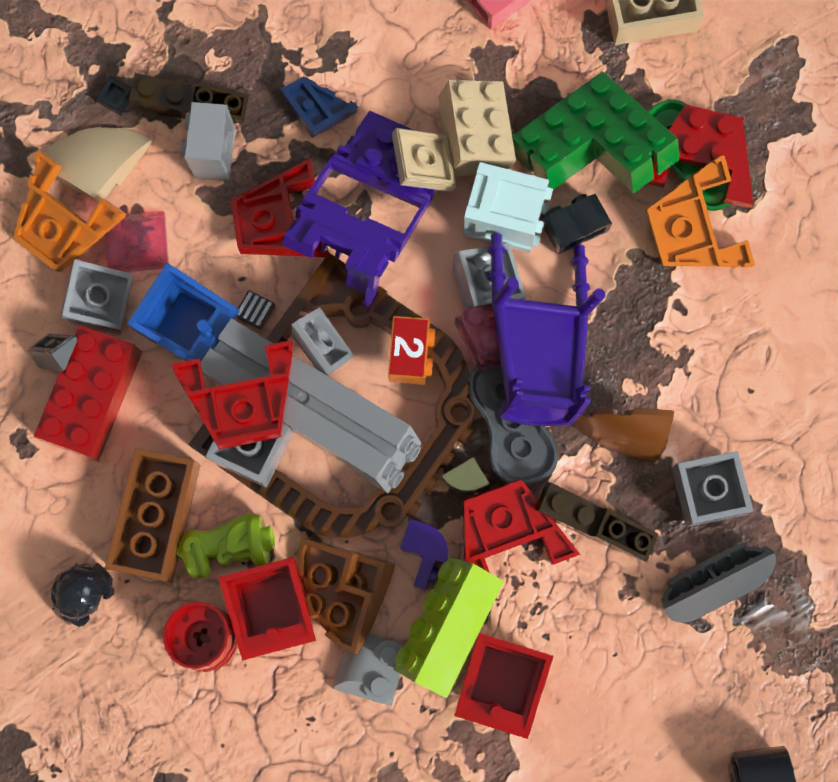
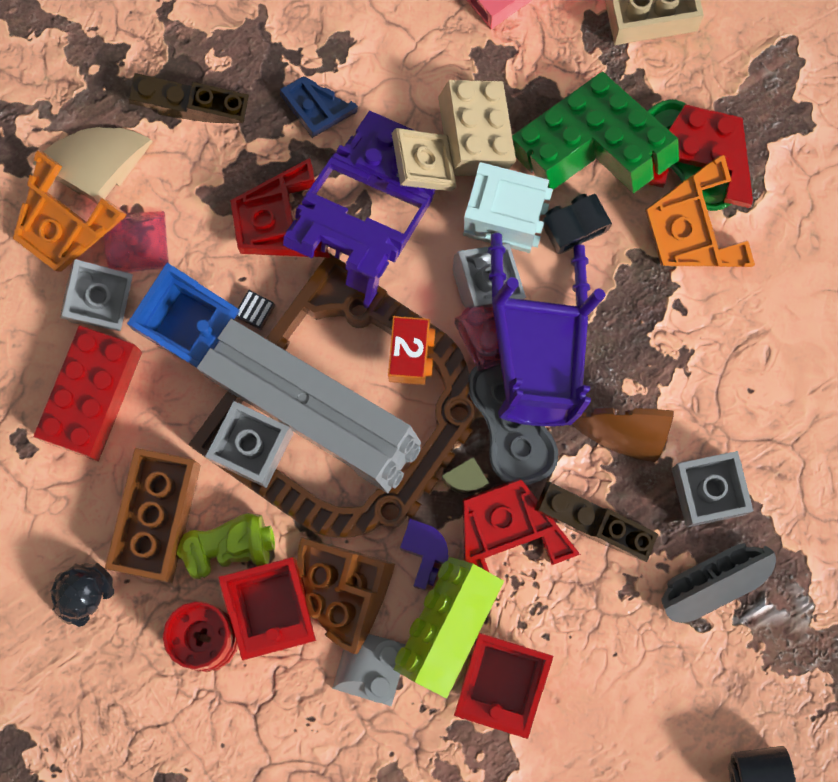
dark grey slope [28,334,77,372] -> none
black tile [95,76,131,116] -> none
red wing [171,340,294,450] -> none
light grey brick [181,102,236,181] -> none
light grey slope [292,307,354,375] -> none

